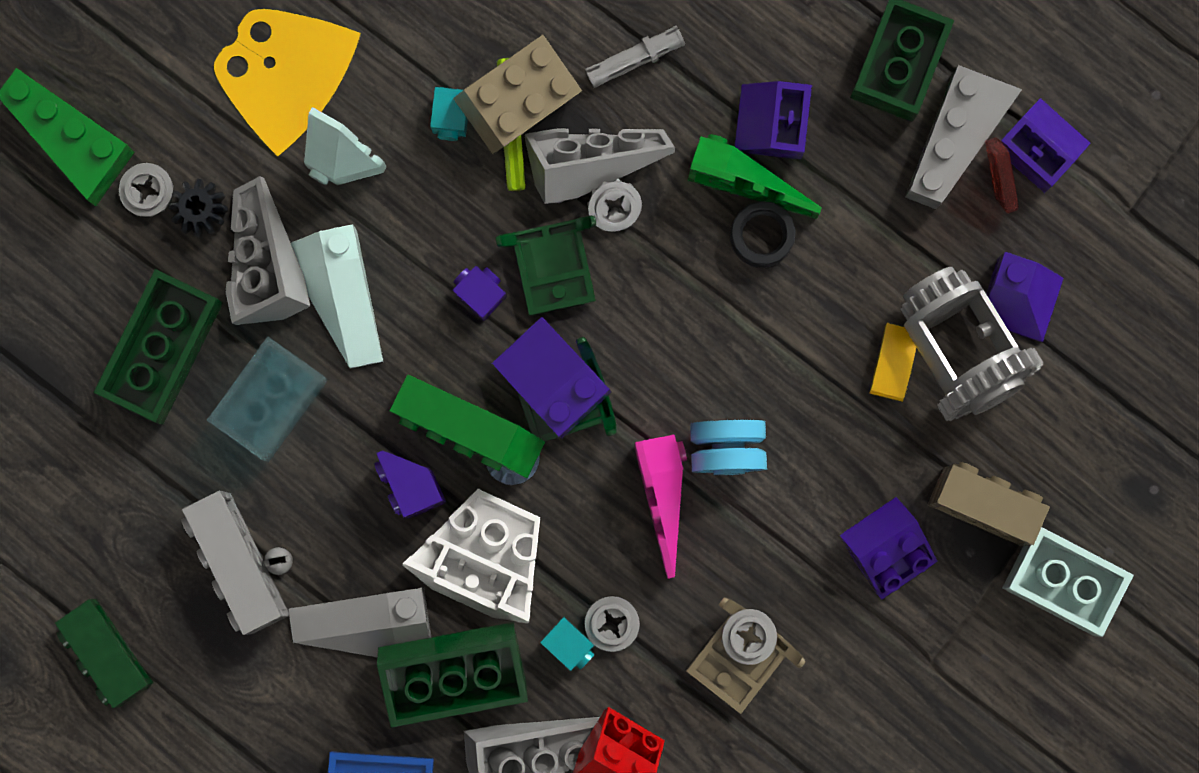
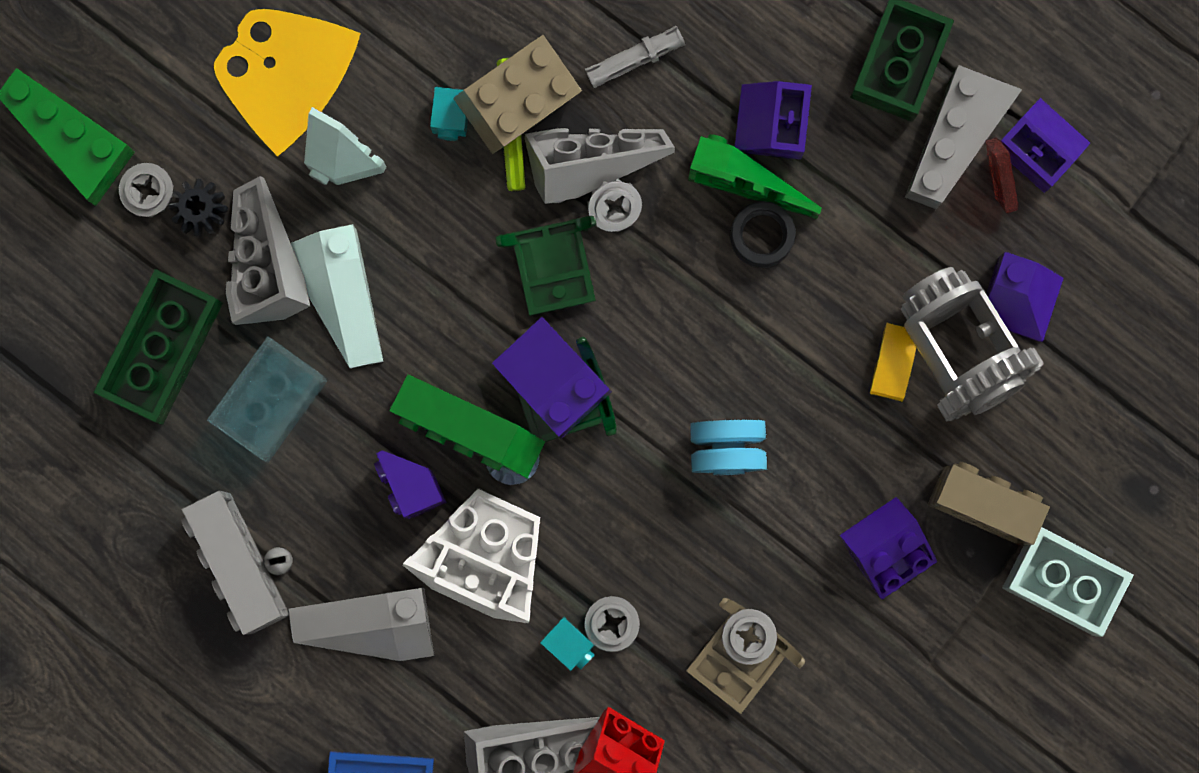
dark green brick [55,599,154,709] -> none
dark green brick [377,622,528,728] -> none
dark purple brick [453,266,507,321] -> none
dark pink wedge [634,435,687,579] -> none

